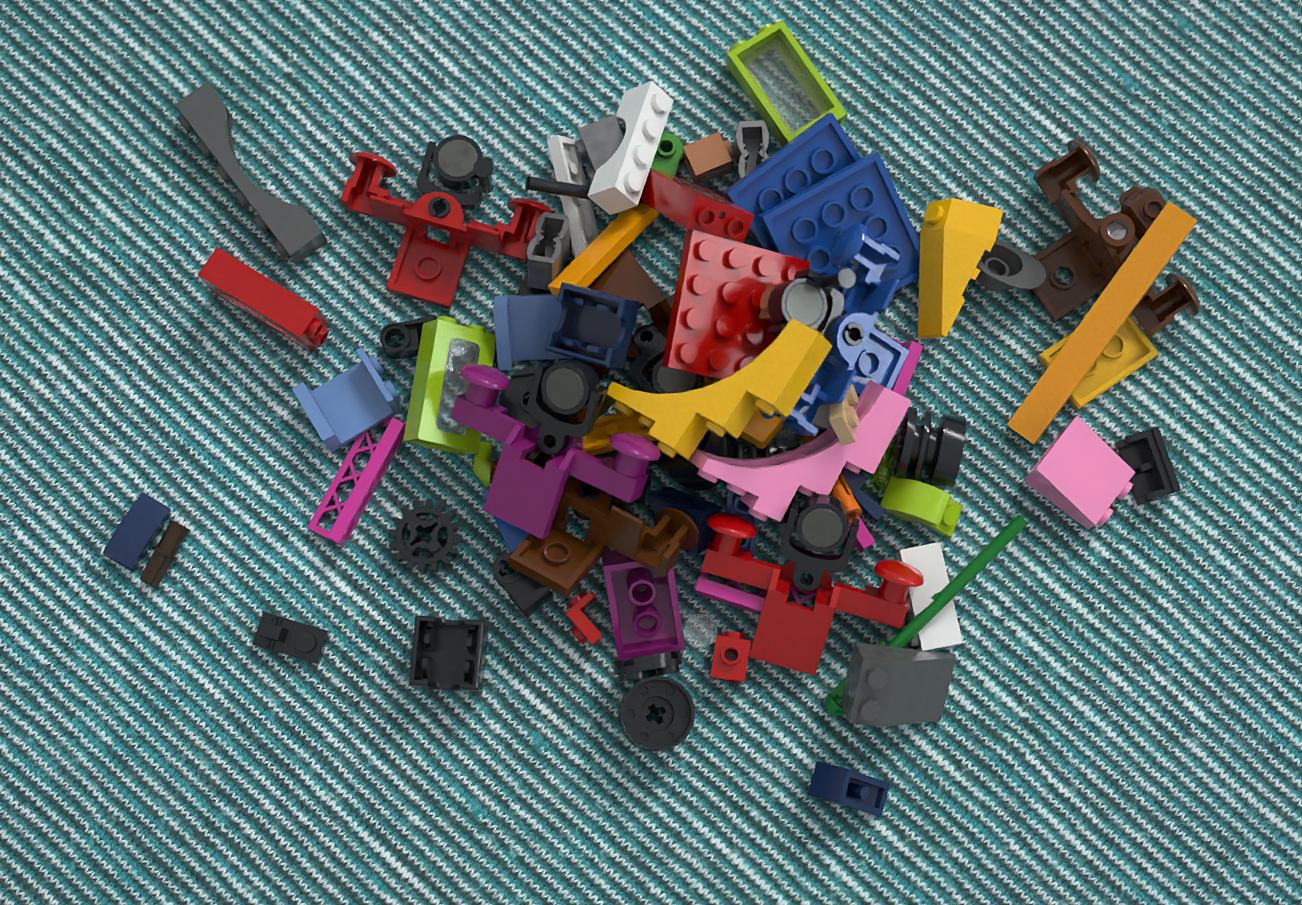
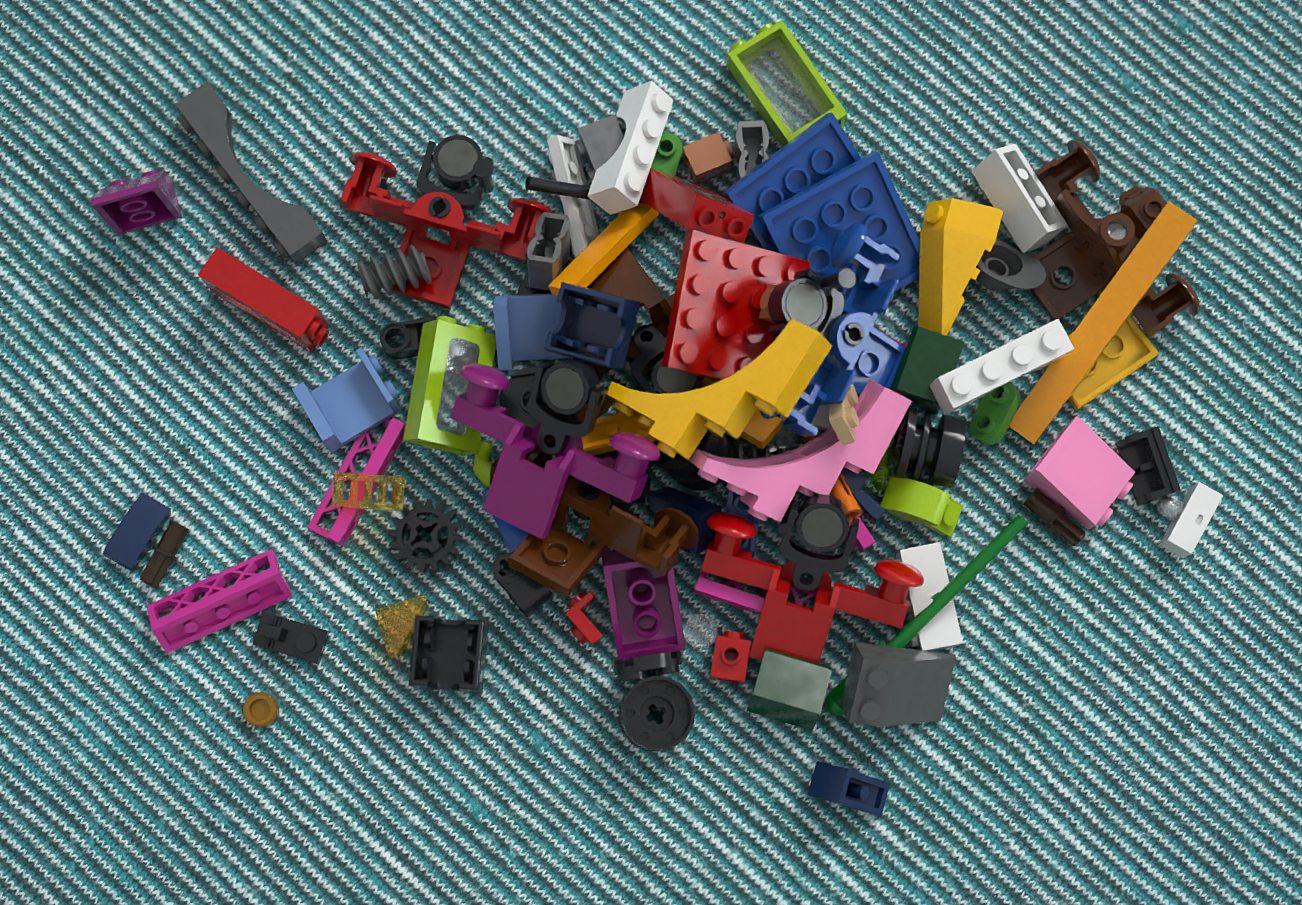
none -> magenta slope [90,170,182,235]
none -> dark pink fence [147,549,293,653]
none -> pearl gold tile [243,692,279,727]
none -> clear yellow slope [331,472,405,512]
none -> dark grey piece [357,245,432,300]
none -> clear yellow slope [375,595,431,662]
none -> slope [747,648,832,731]
none -> dark green slope [892,326,964,415]
none -> white arch [929,319,1074,415]
none -> bright green plate [970,382,1021,445]
none -> white brick [971,144,1068,253]
none -> dark brown axle [1023,488,1086,547]
none -> white piece [1156,482,1223,558]

